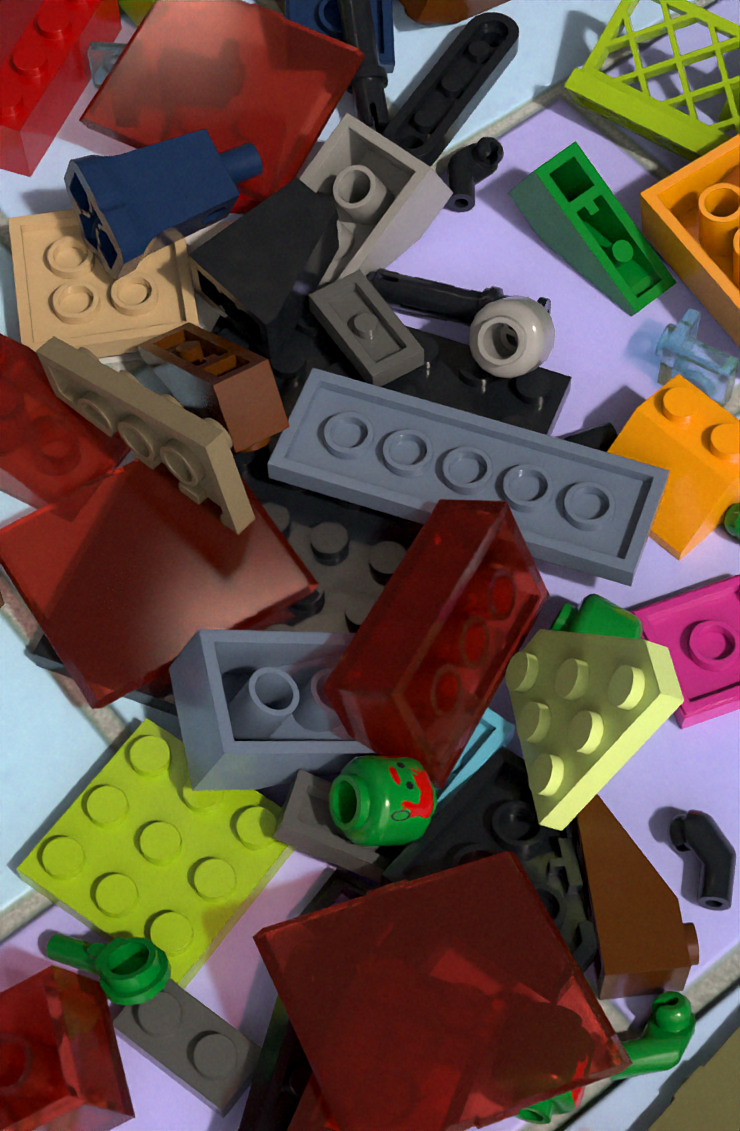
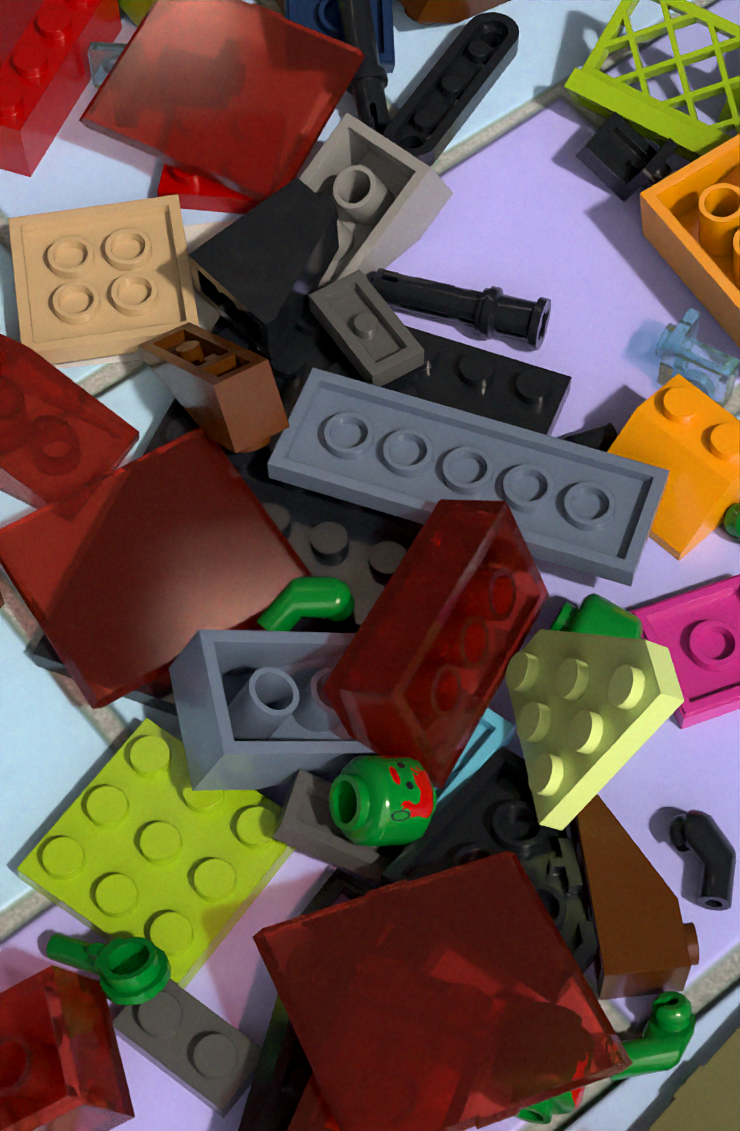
dark tan wing [36,336,255,535] -> none
dark blue piece [64,128,263,280] -> none
black arm [447,136,504,213] -> none
light grey head [468,295,555,379] -> none
green slope [508,141,677,317] -> none
none -> green arm [256,576,355,631]
none -> black bracket [575,112,678,202]

